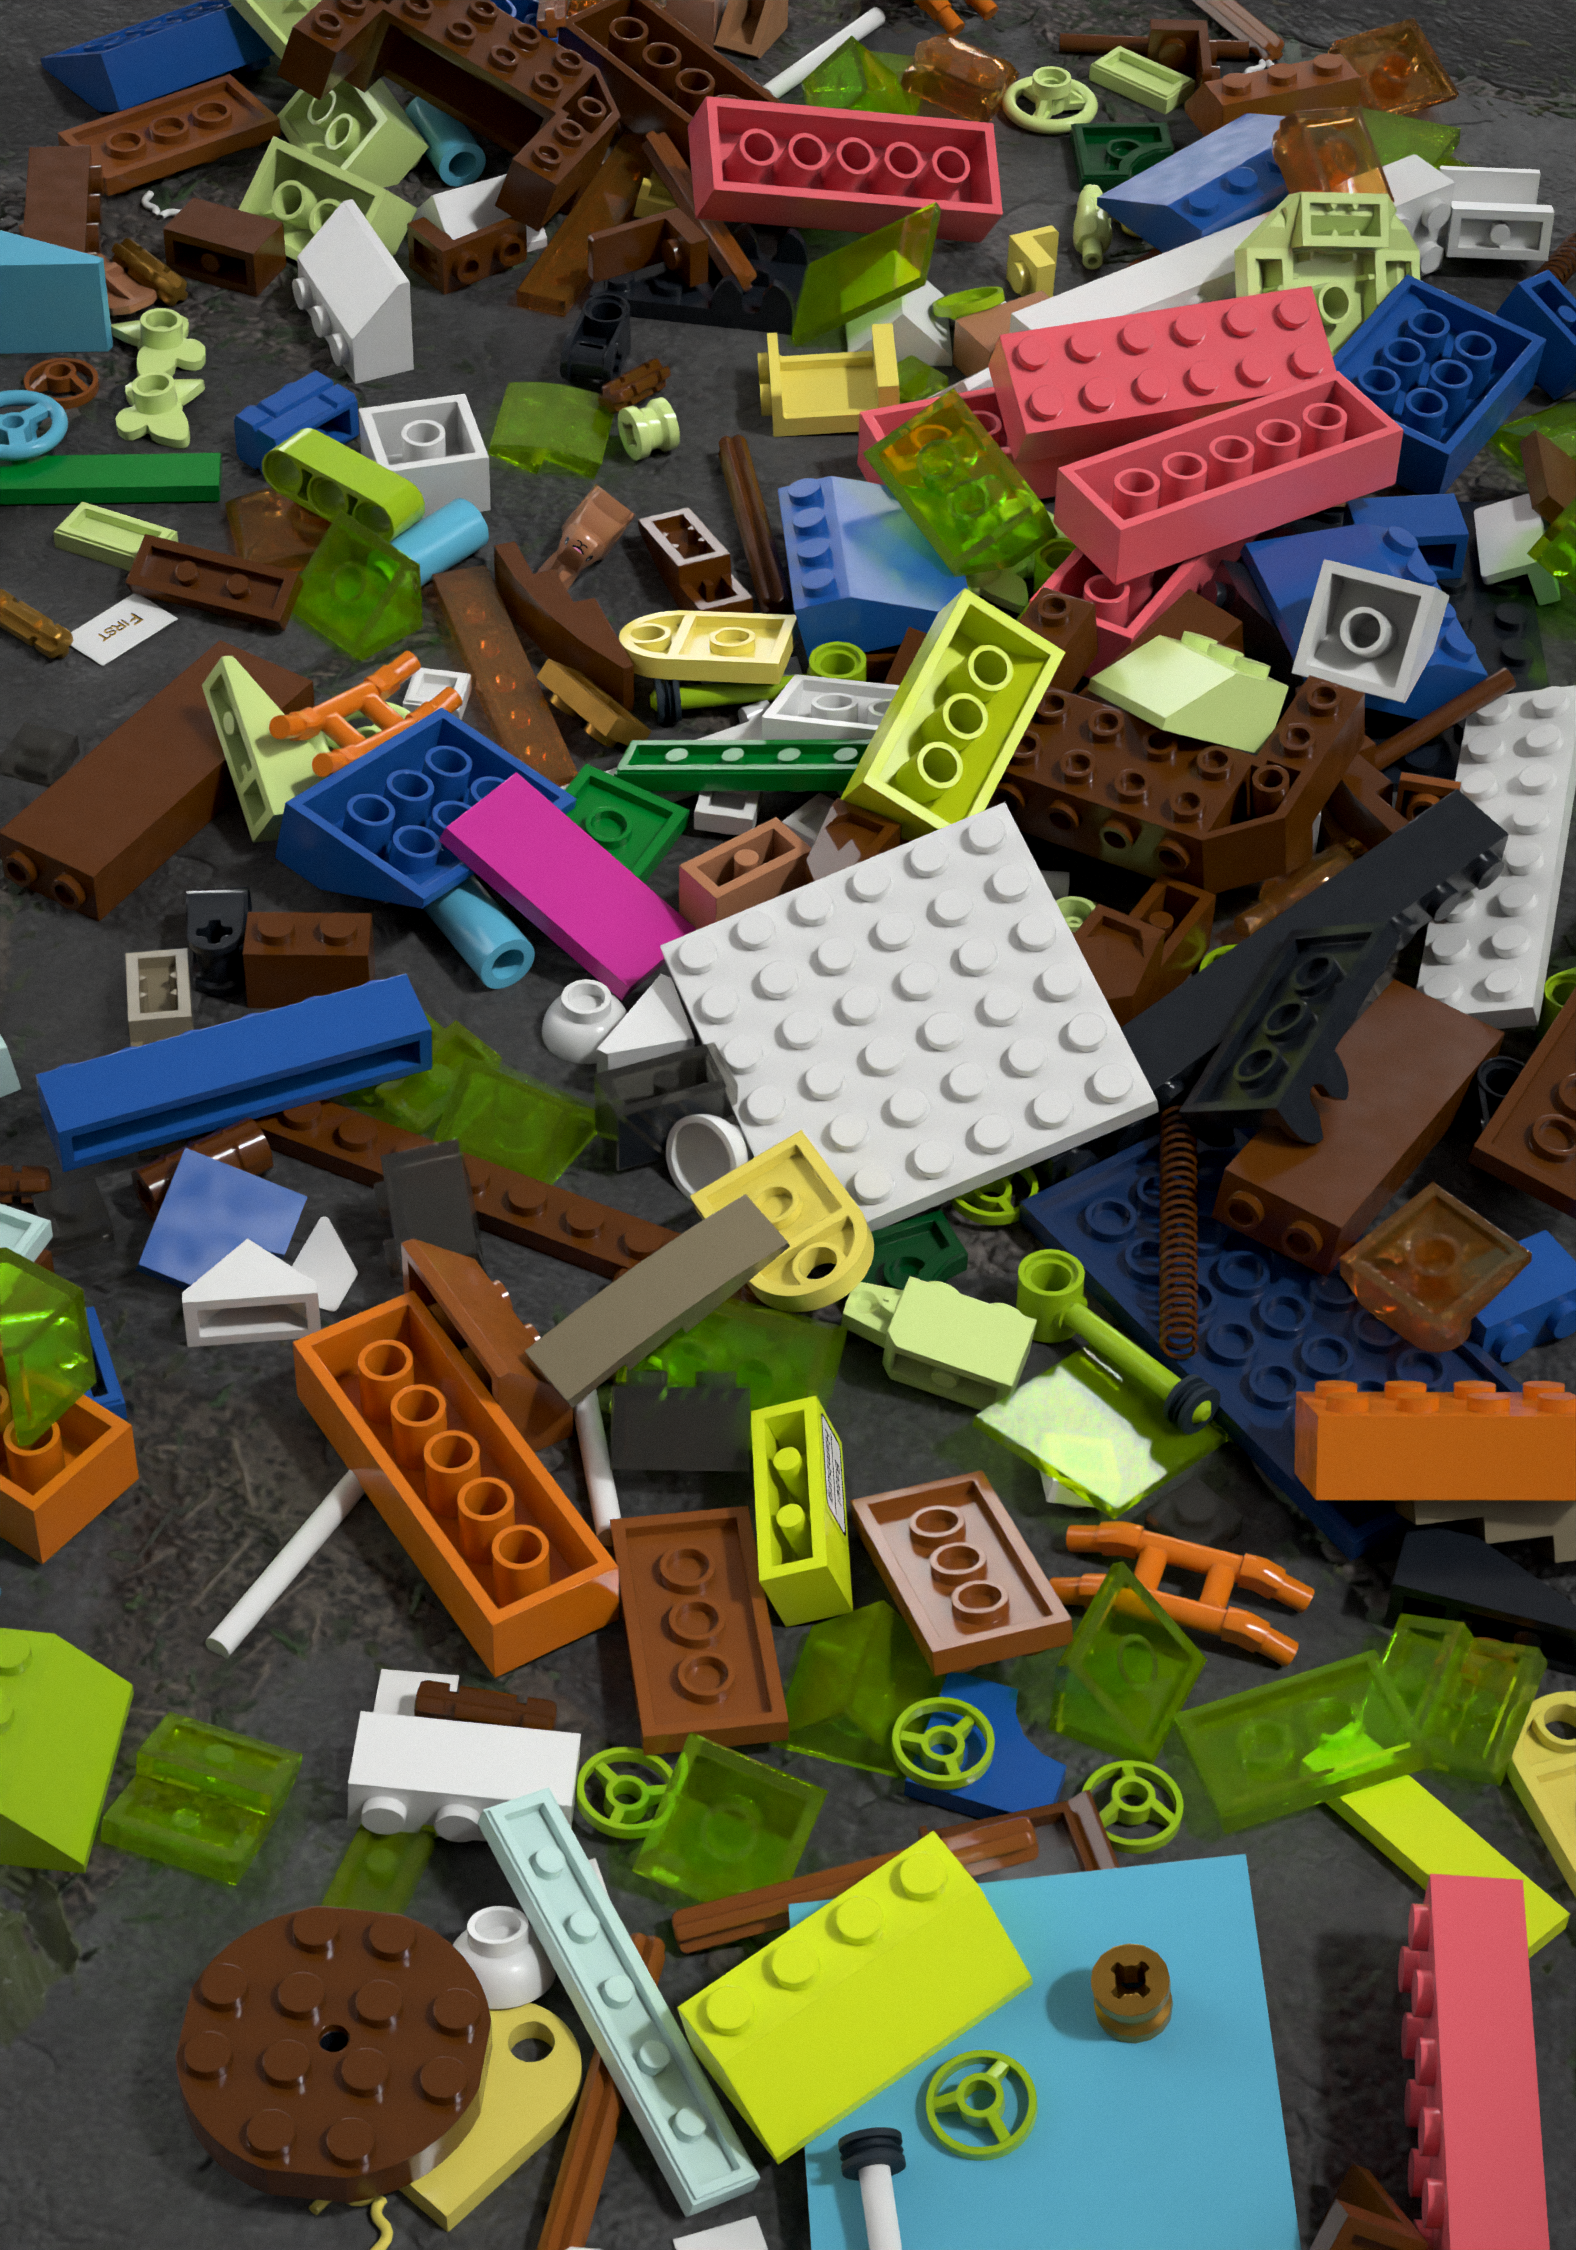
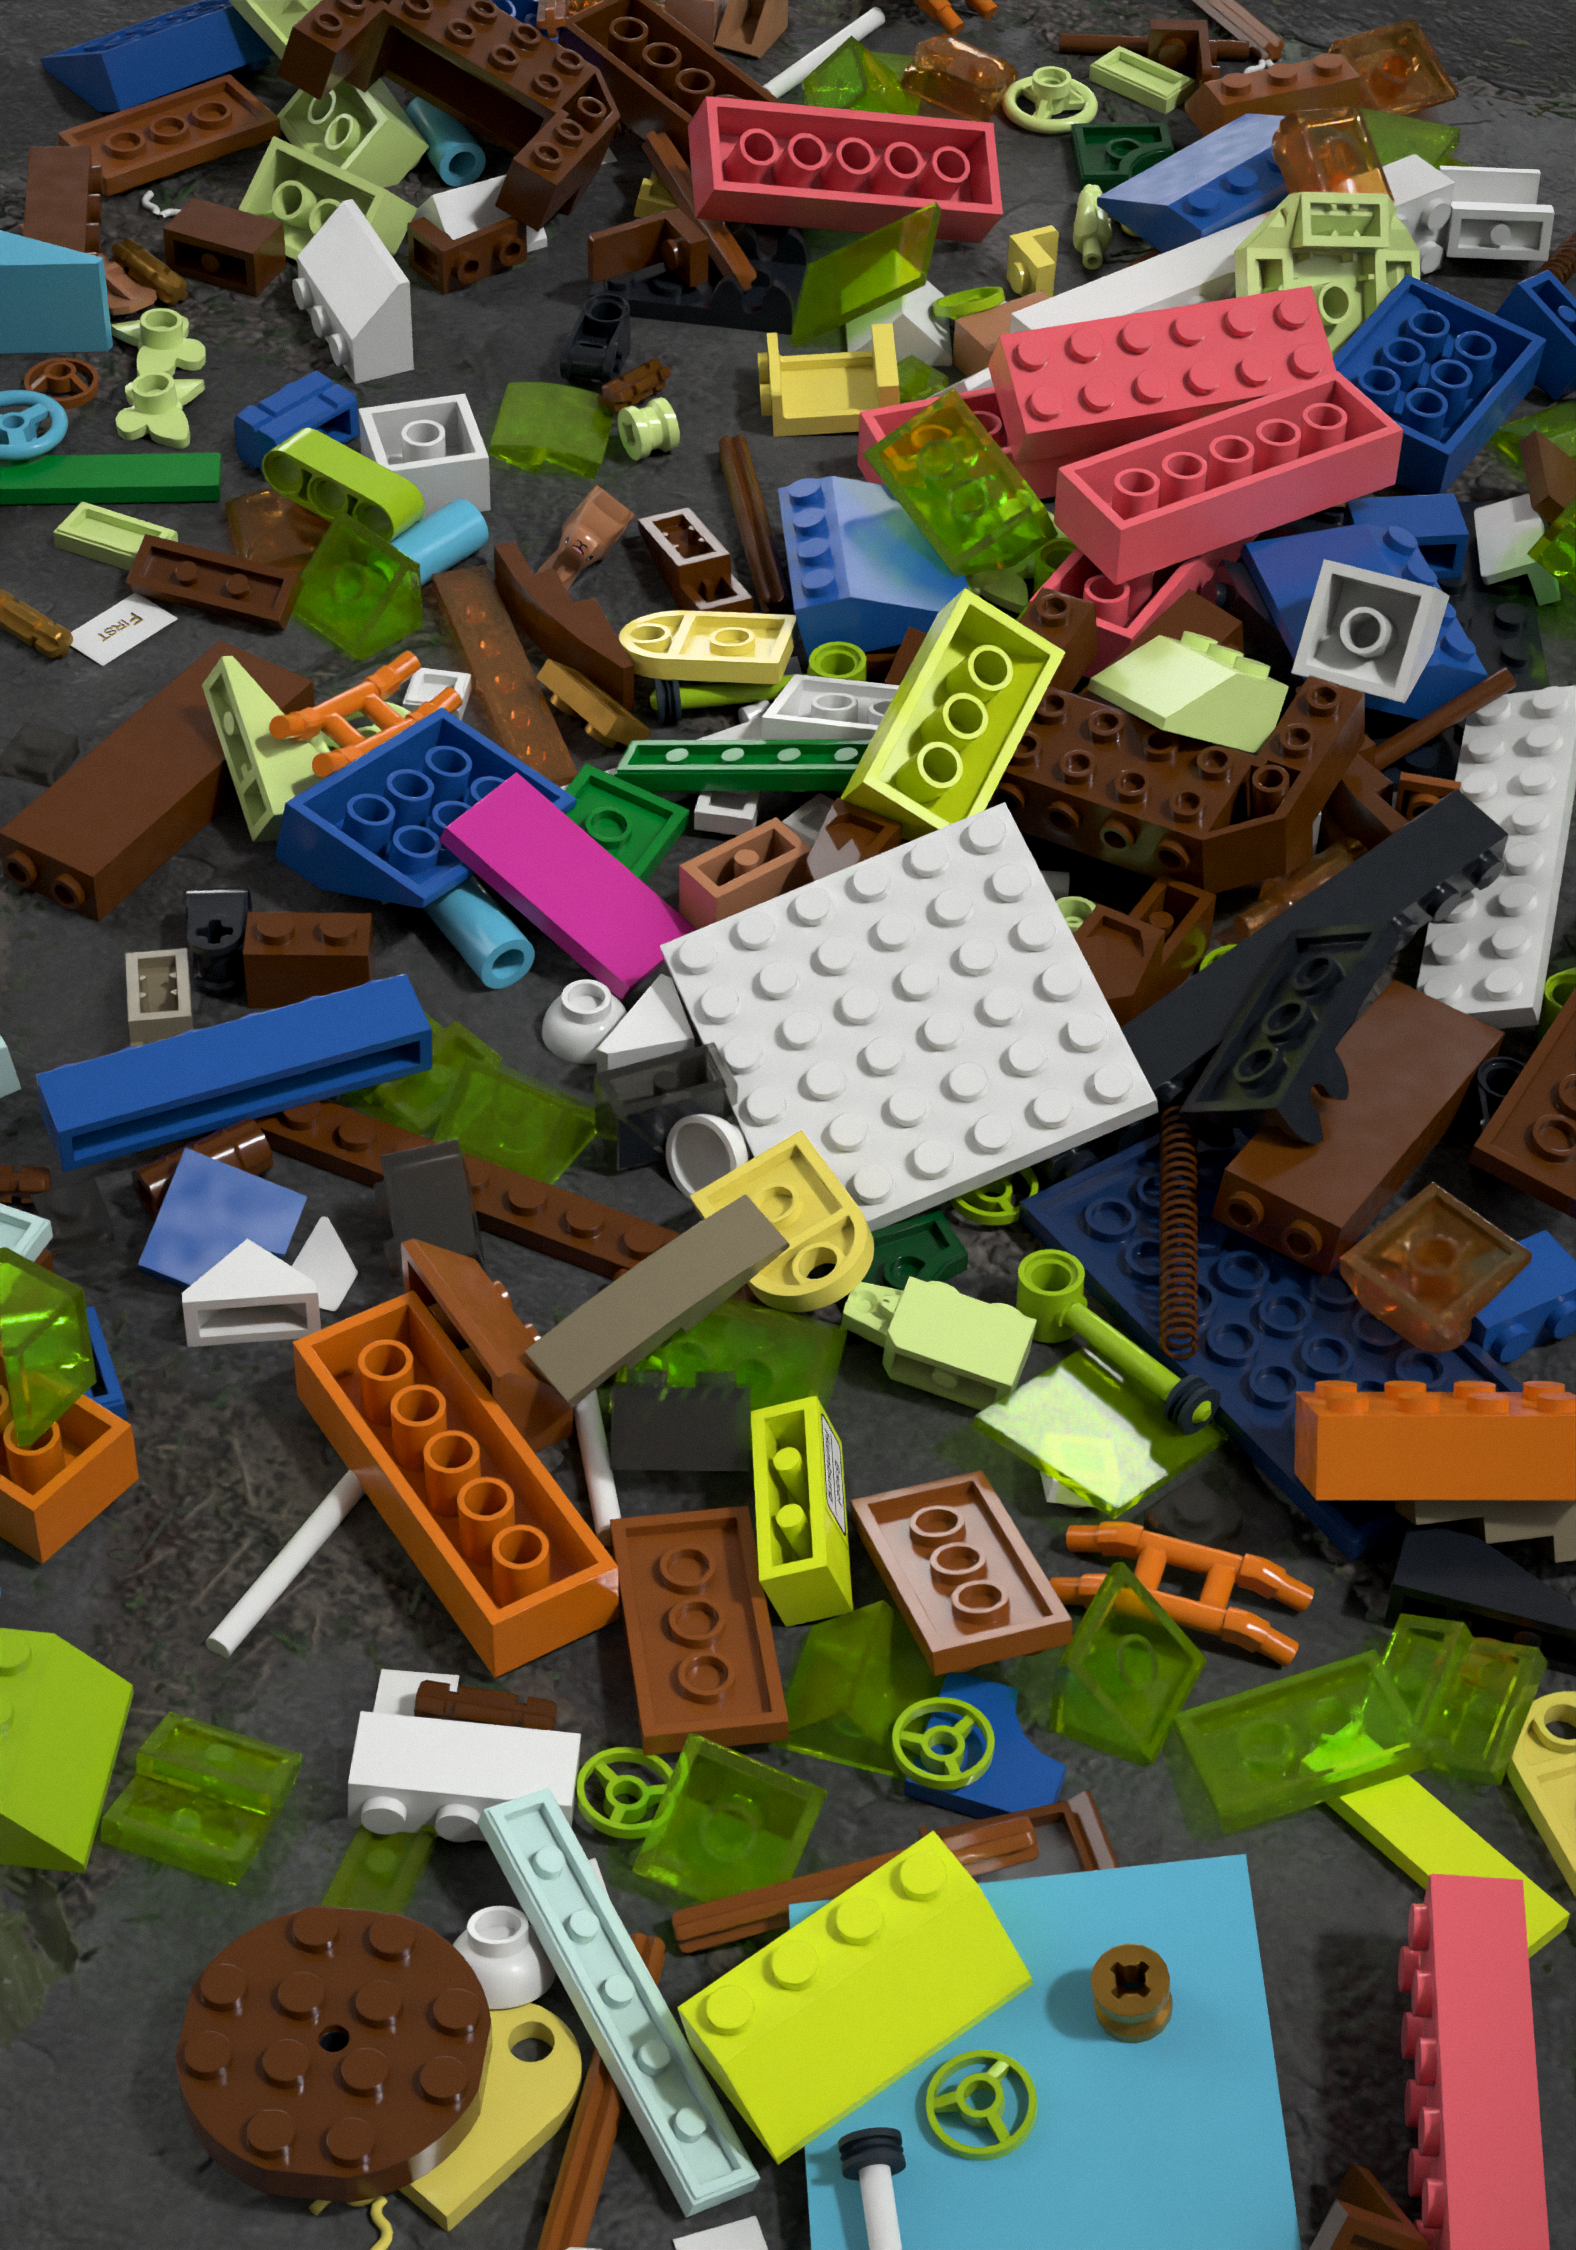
clear orange tile [517,132,653,317] -> none
lime piece [1082,1760,1184,1854] -> none

